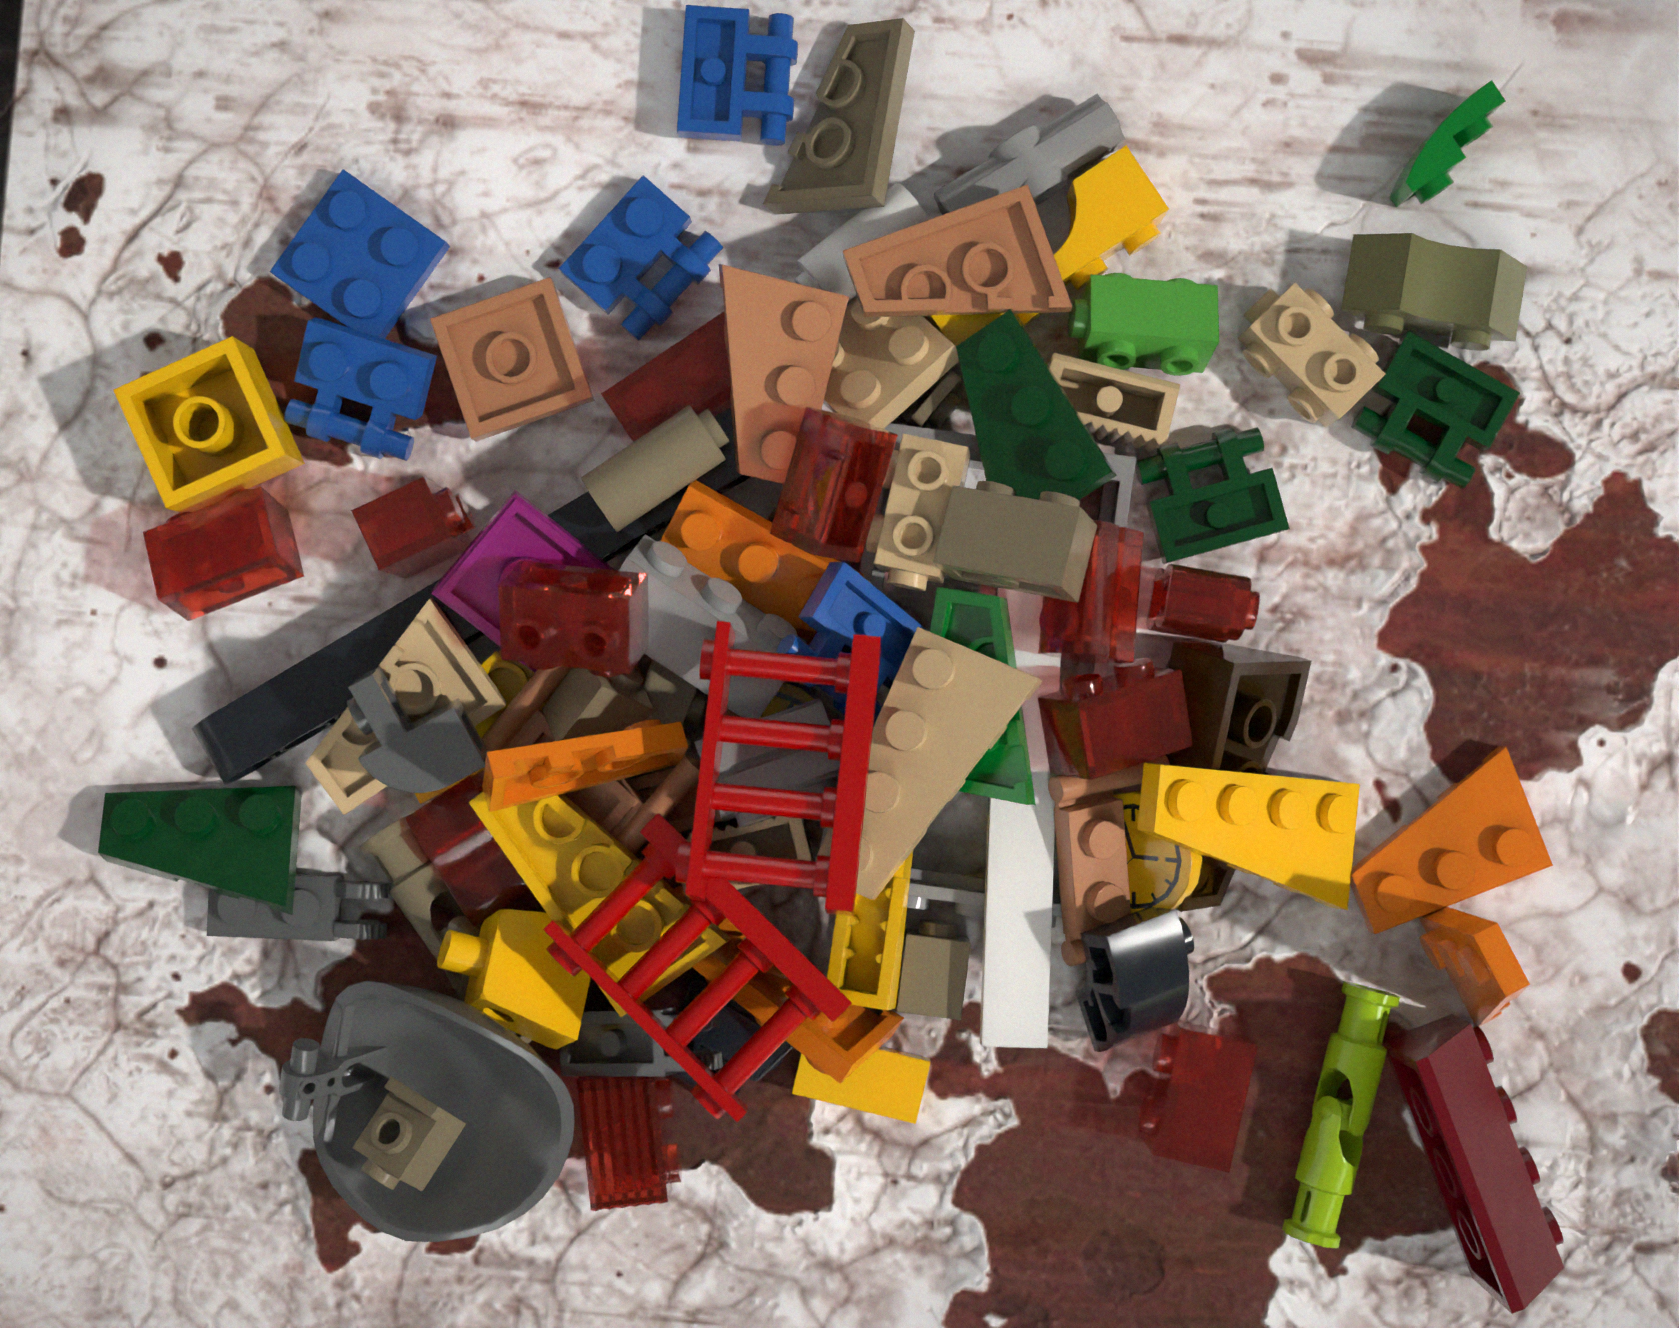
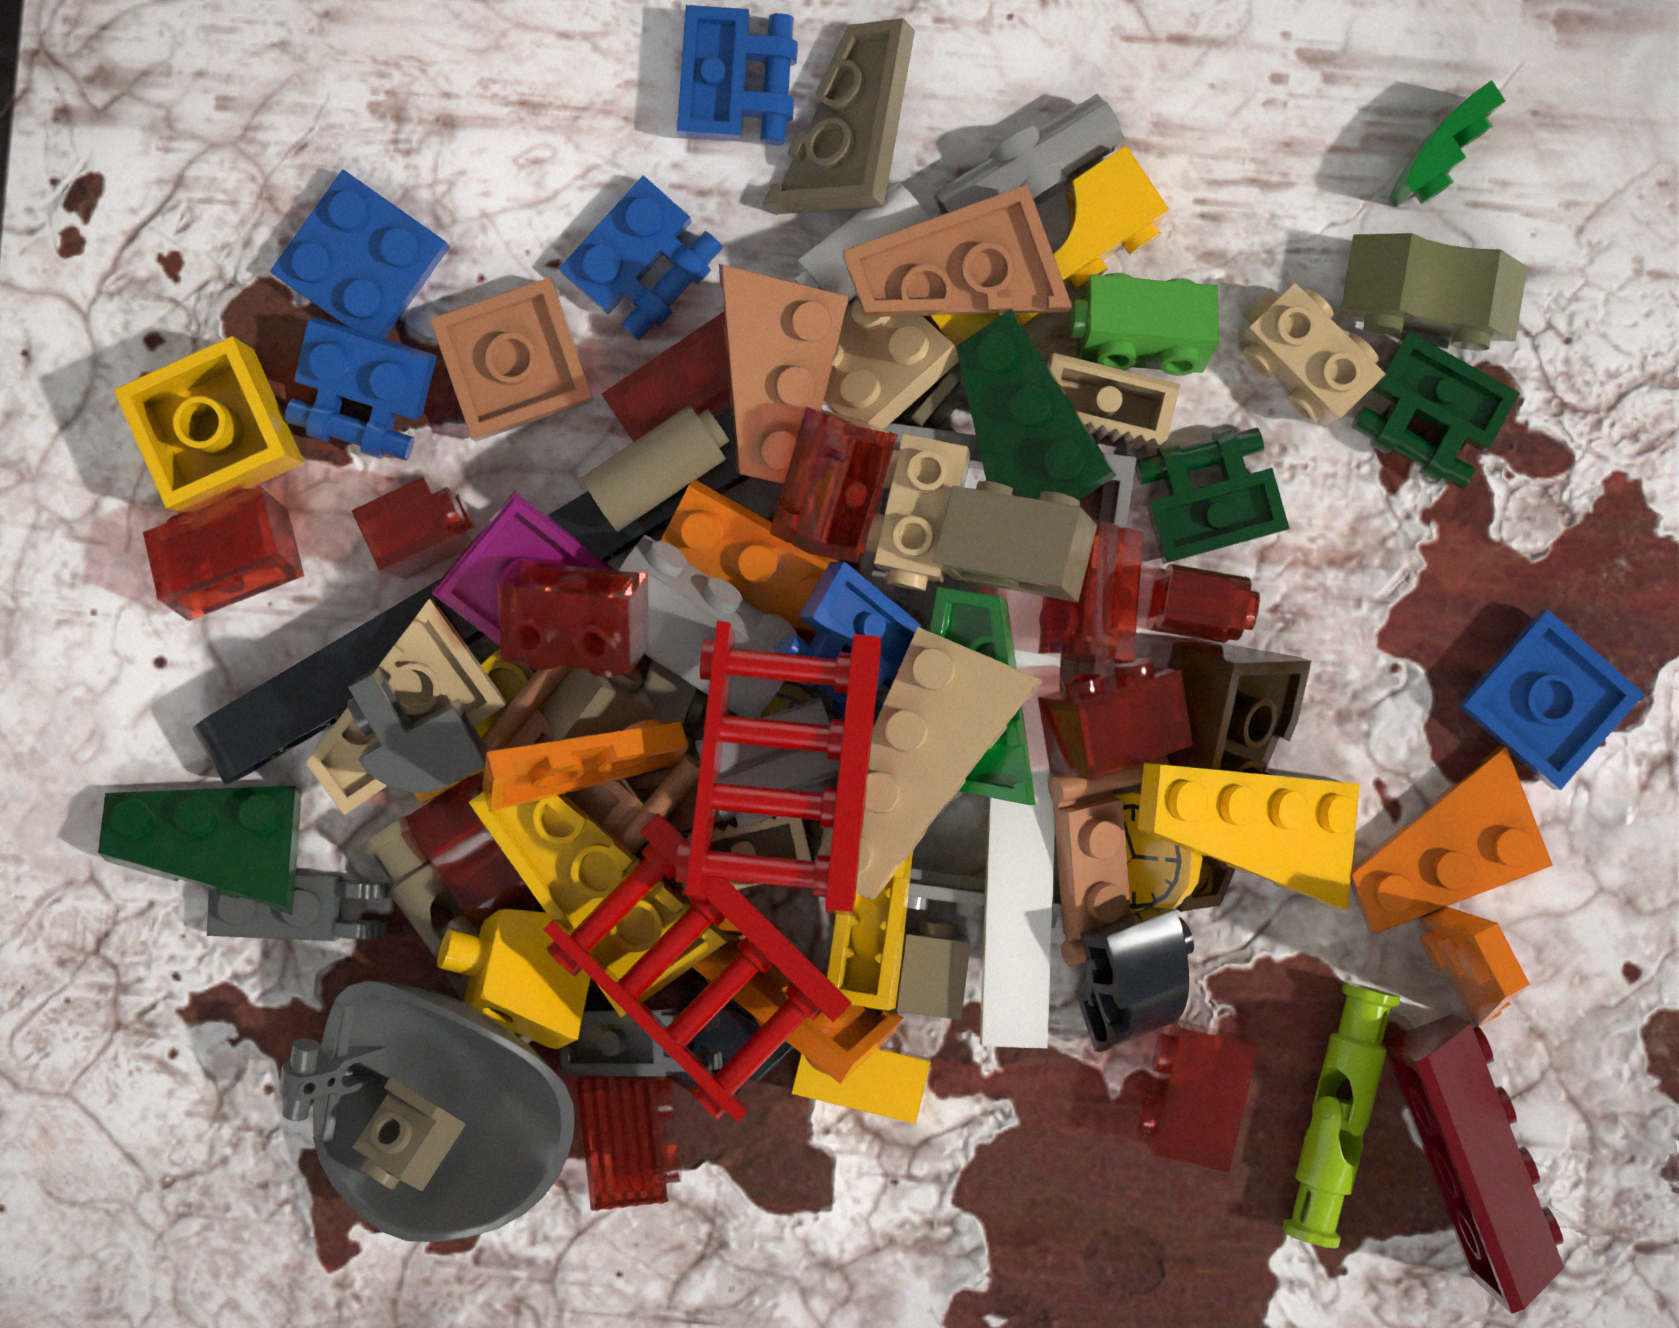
none -> blue plate [1457,610,1644,790]

